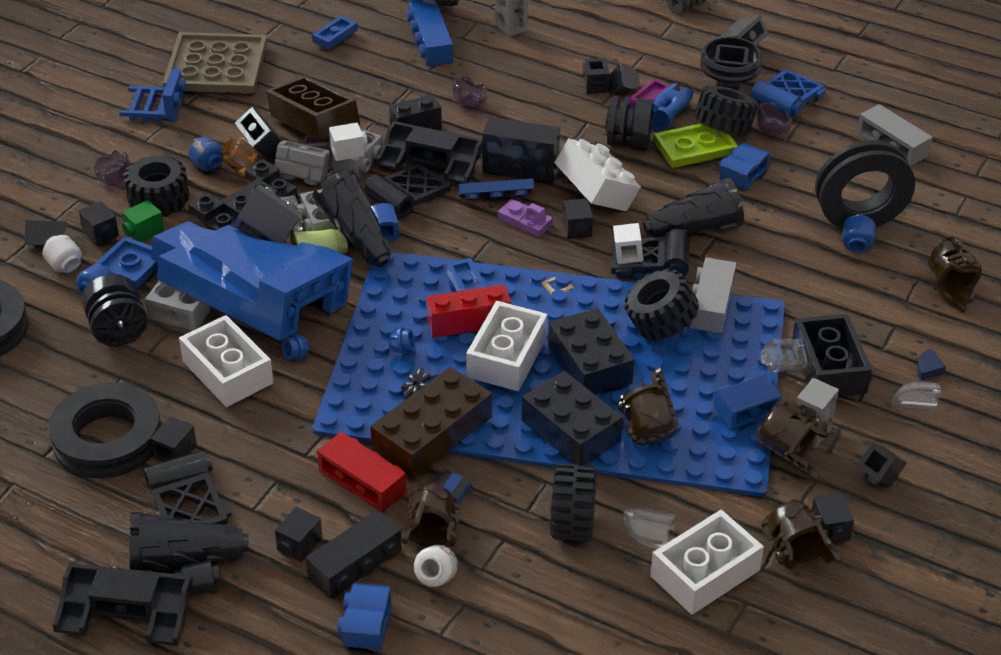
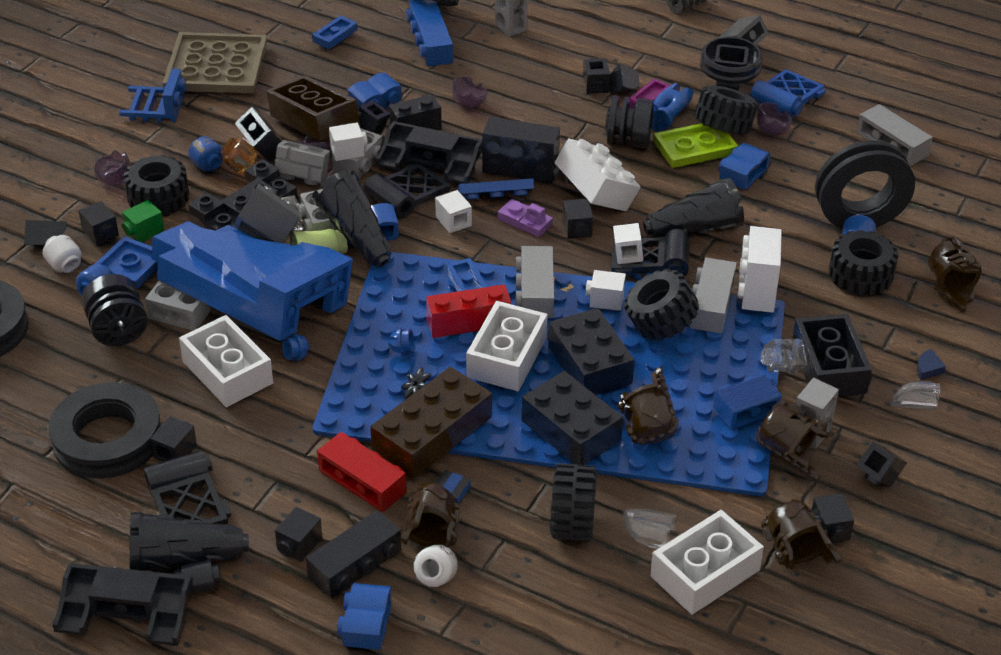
none -> blue brick [348,73,402,113]
none -> black brick [358,100,391,135]
none -> white brick [435,190,472,233]
none -> light grey brick [516,246,554,318]
none -> white brick [585,270,626,311]
none -> white brick [737,226,781,313]
none -> black tyre [829,230,898,295]

